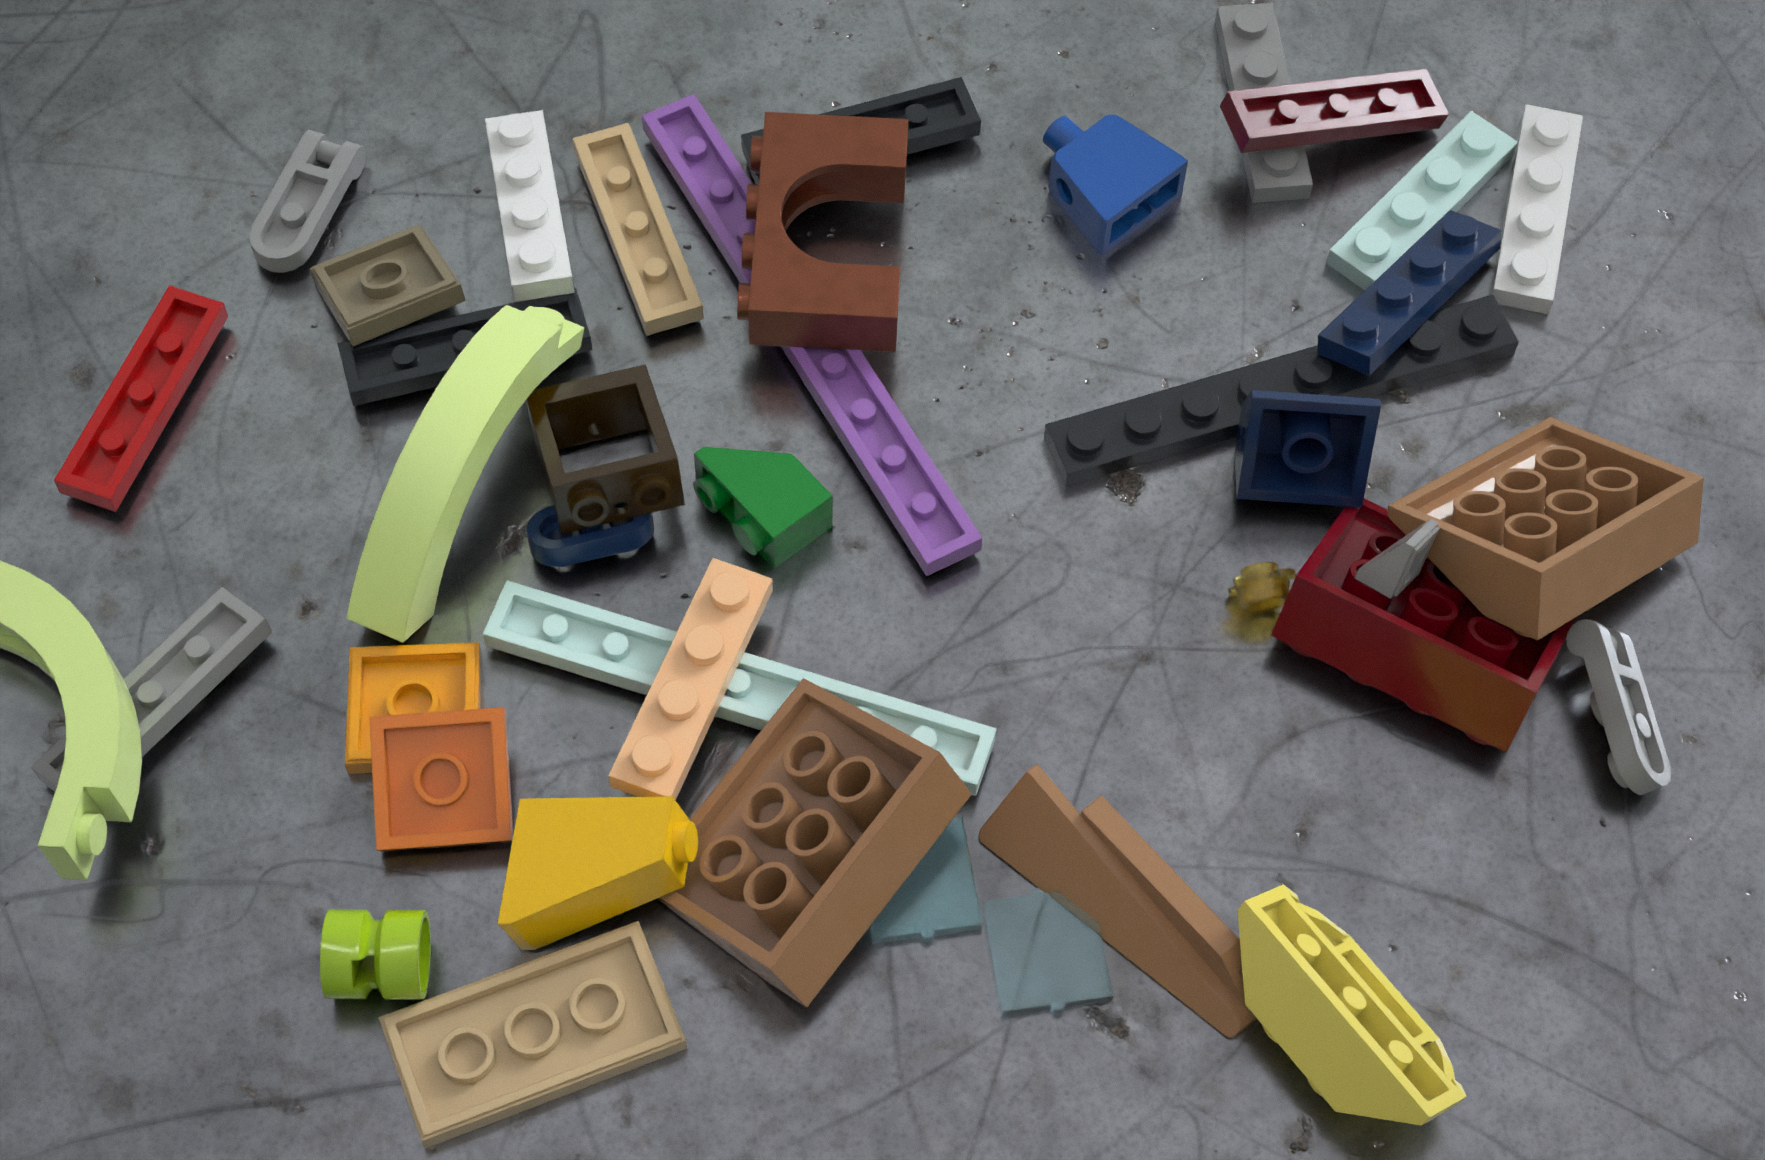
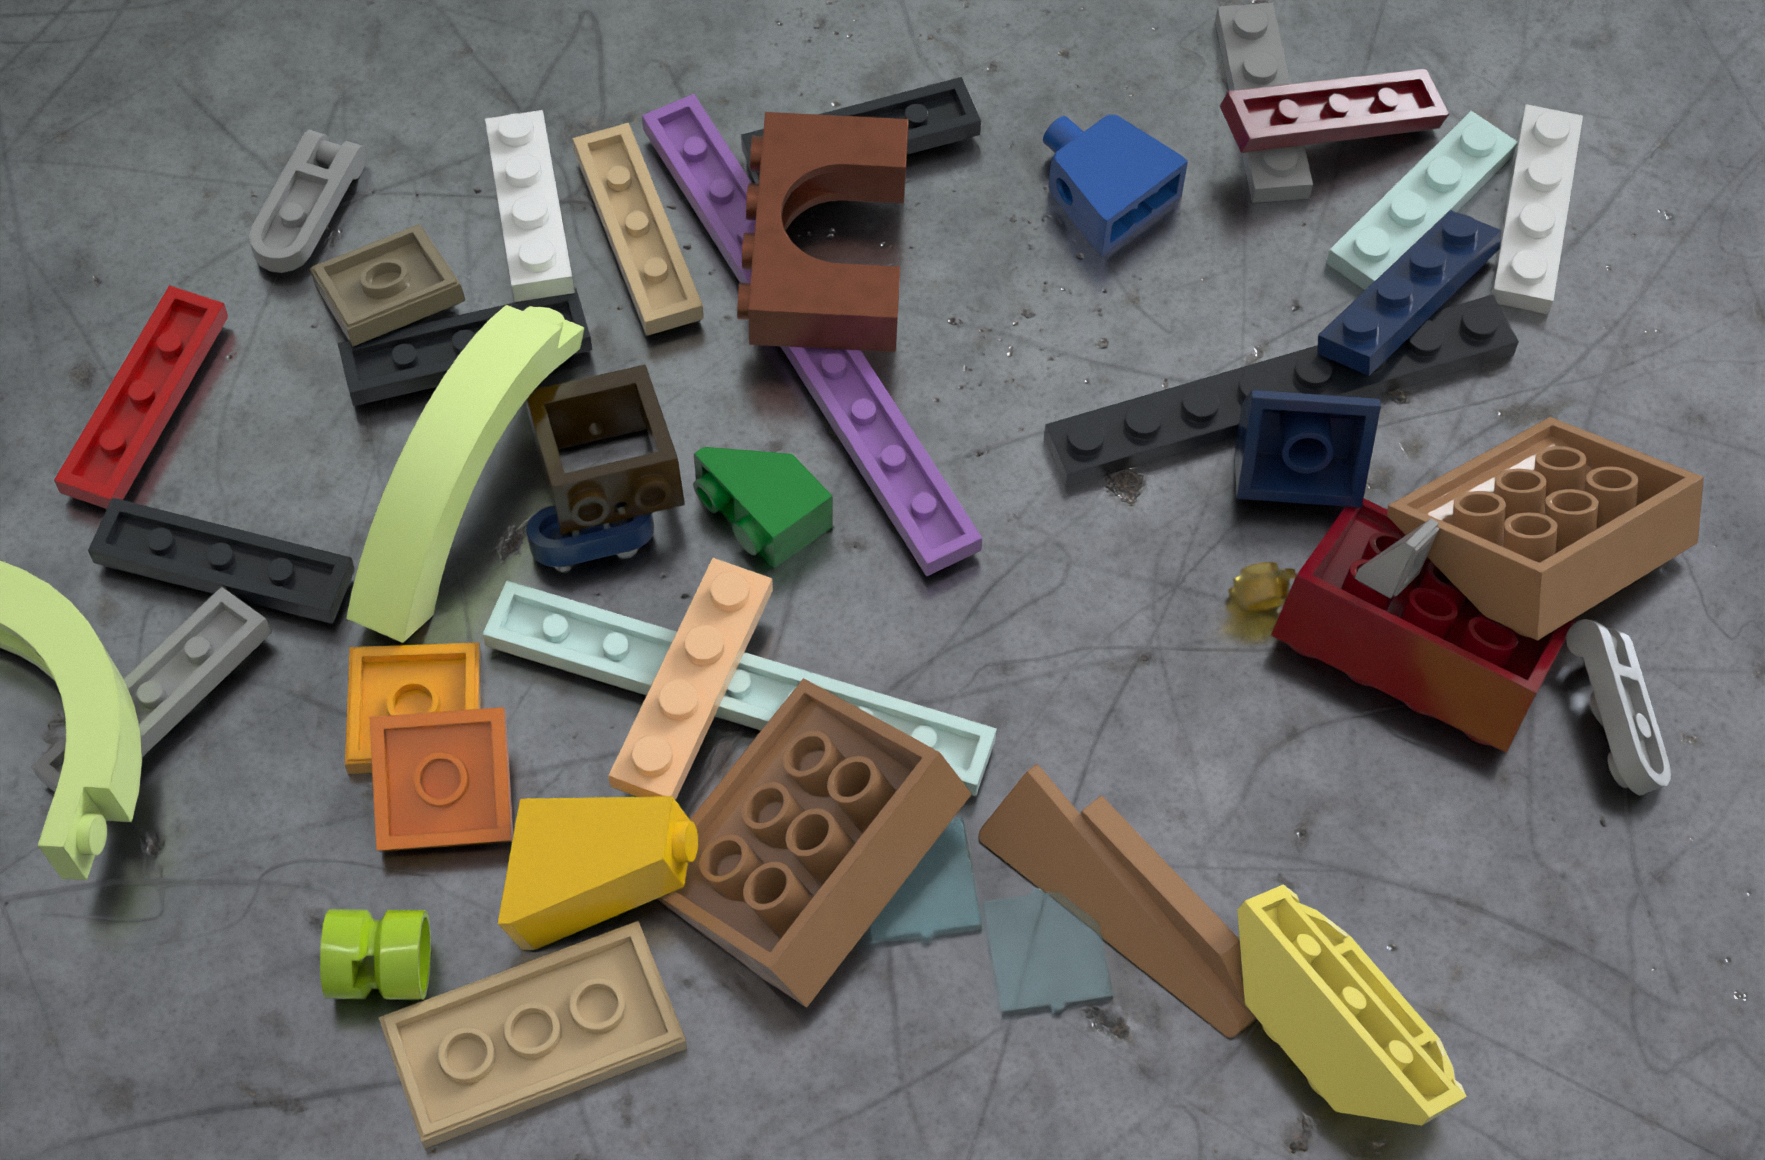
none -> black plate [88,498,355,624]

